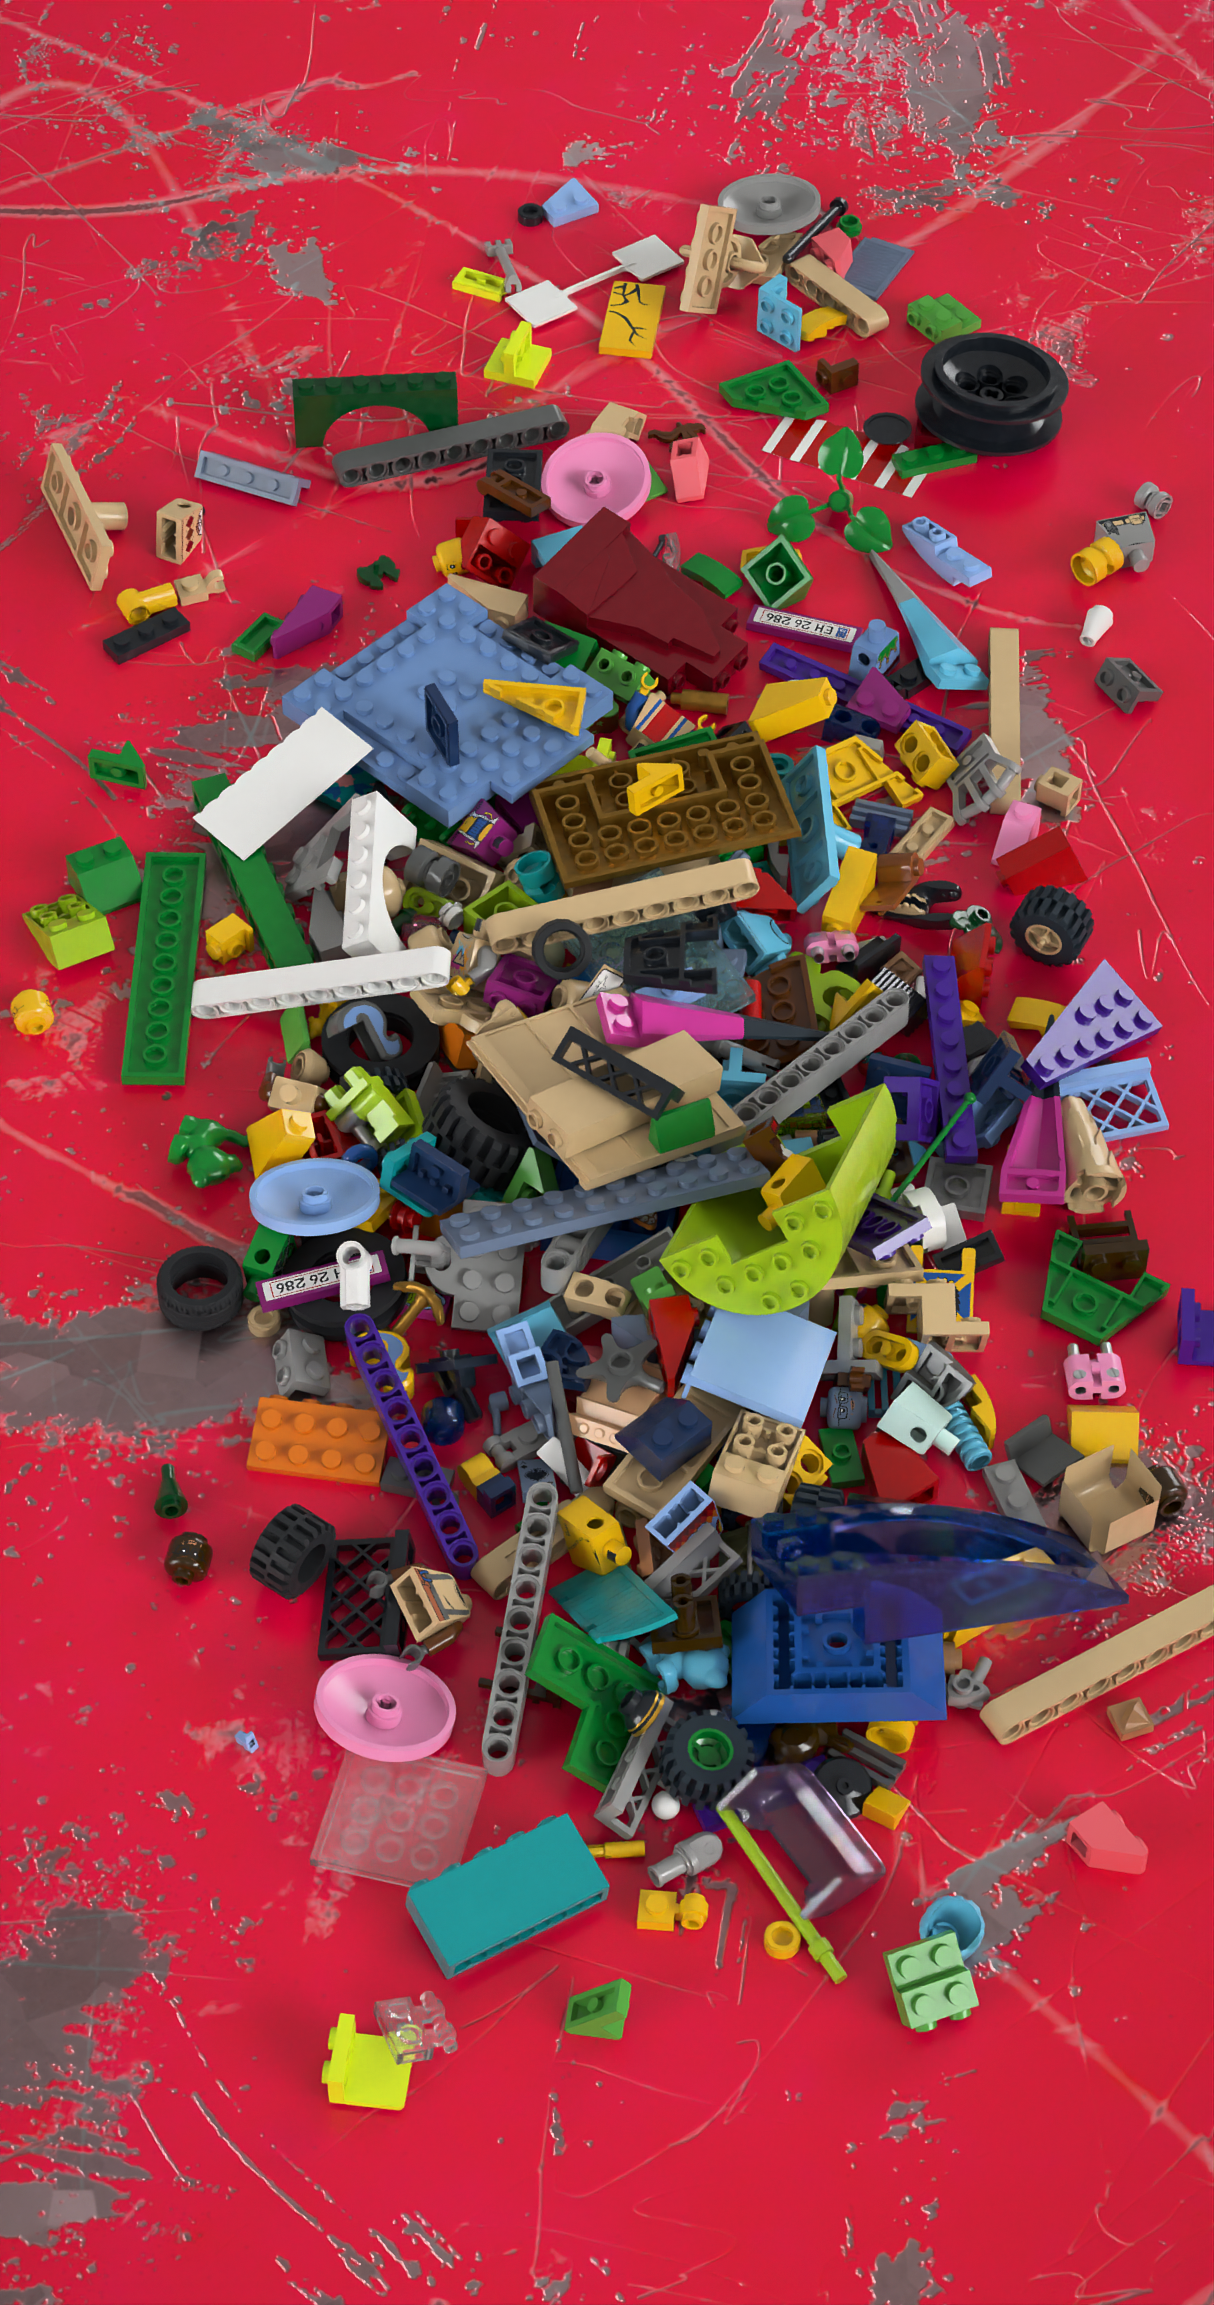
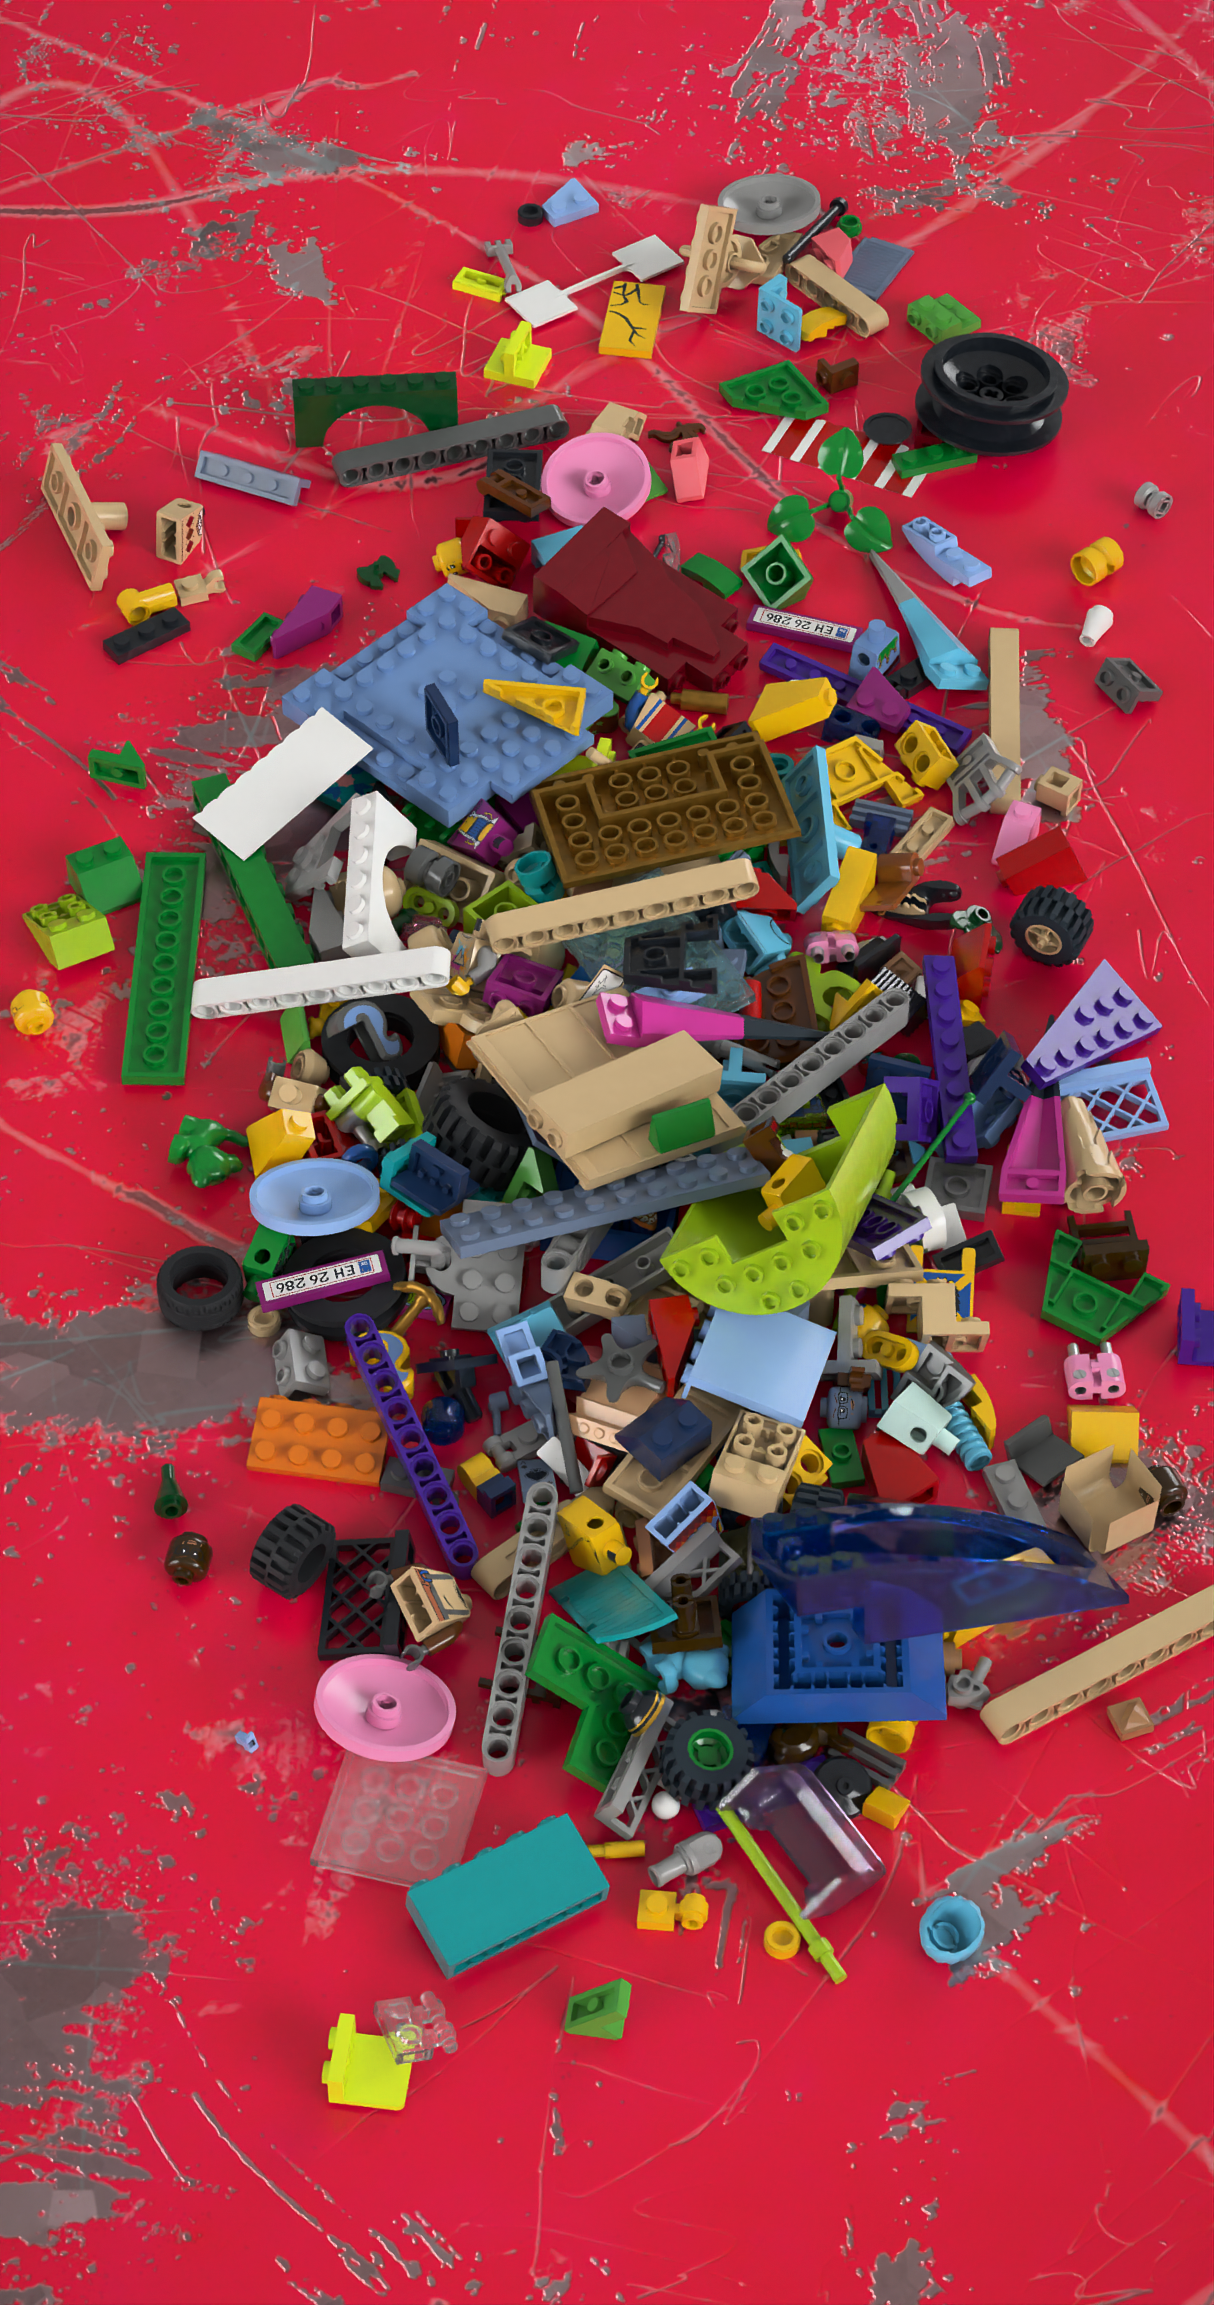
yellow brick [205,913,255,965] -> none
white piece [336,1241,373,1311] -> none
white plate [438,902,463,930] -> none
black tyre [532,919,592,980] -> none
black fence [551,1026,685,1121] -> none
yellow slope [627,763,685,817] -> none
bright green slope [630,1266,677,1320] -> none
plate [882,1930,979,2032] -> none
yellow slope [1007,997,1067,1037] -> none
coral slope [1066,1801,1149,1875] -> none
light grey torso [1094,511,1155,572] -> none

